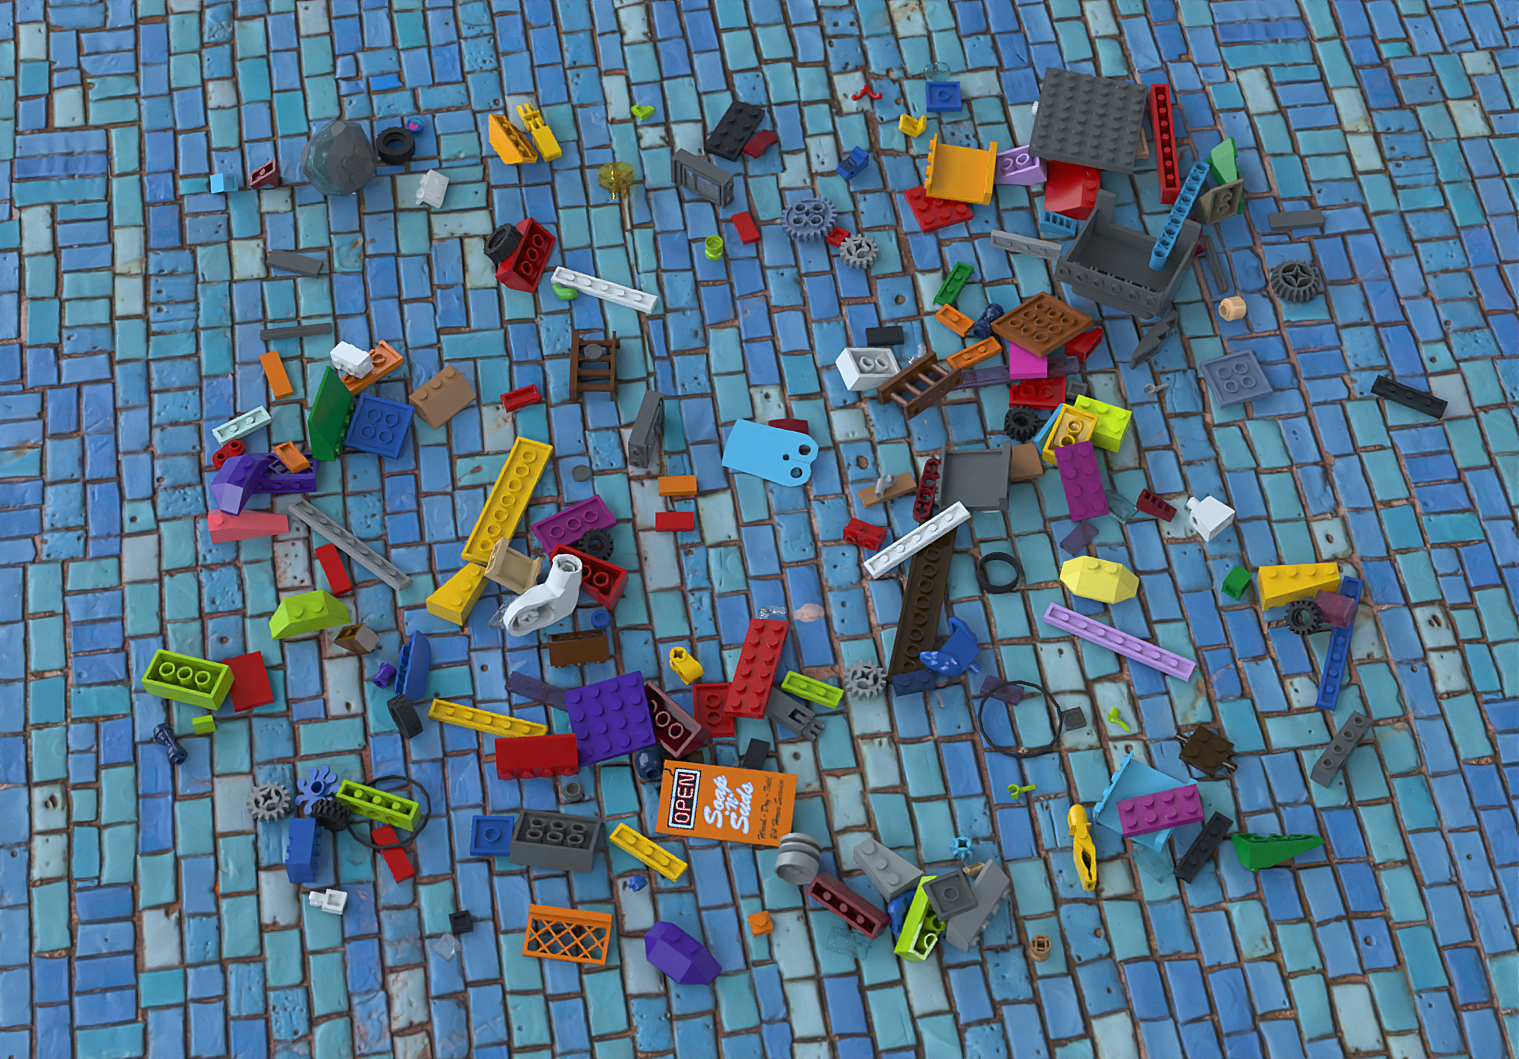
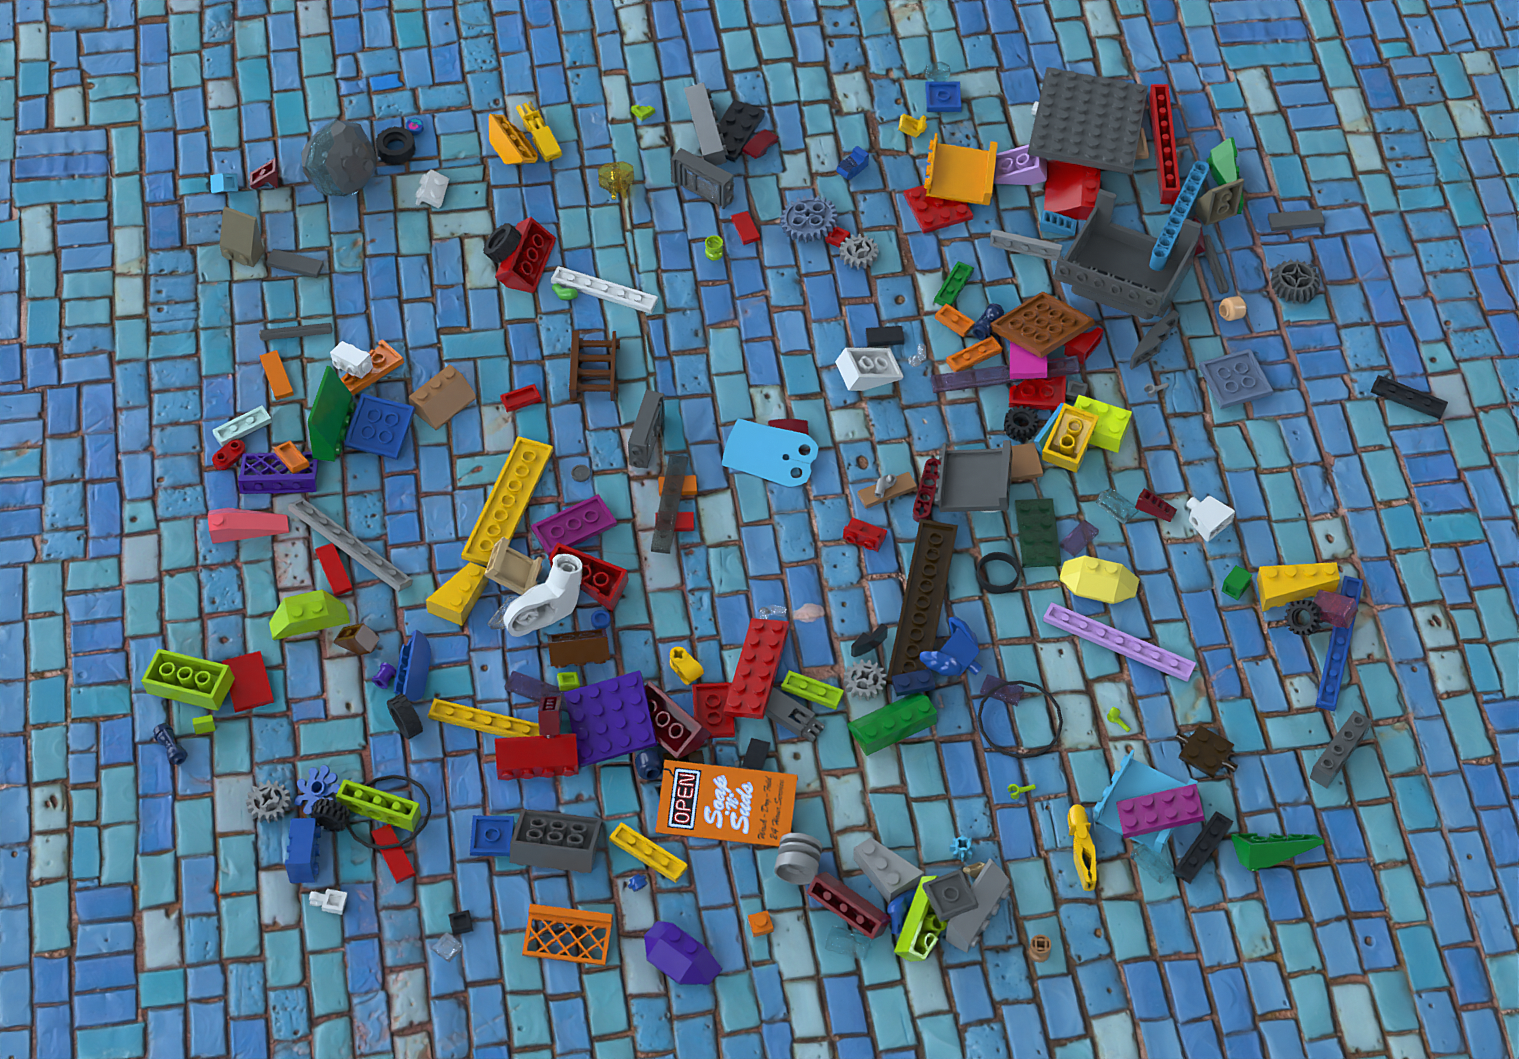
dark purple wedge [210,454,272,517] -> none
dark grey plate [563,781,583,801] -> none
black tyre [578,528,614,561] -> none
dark grey piece [584,344,603,361] -> none
red piece [851,85,883,101] -> none
white tile [864,501,971,579] -> none
reddish brown fence [876,350,963,421] -> none
magenta plate [1054,440,1110,523] -> none
clear smoke tile [1061,707,1087,731] -> none
none -> dark tan slope [219,206,264,268]
none -> dark red brick [538,696,562,738]
none -> lime tile [557,672,580,691]
none -> clear smoke tile [651,455,688,554]
none -> brick [684,82,728,166]
none -> green slope [847,693,937,756]
none -> black slope [851,623,888,657]
none -> clear green plate [1014,498,1061,568]

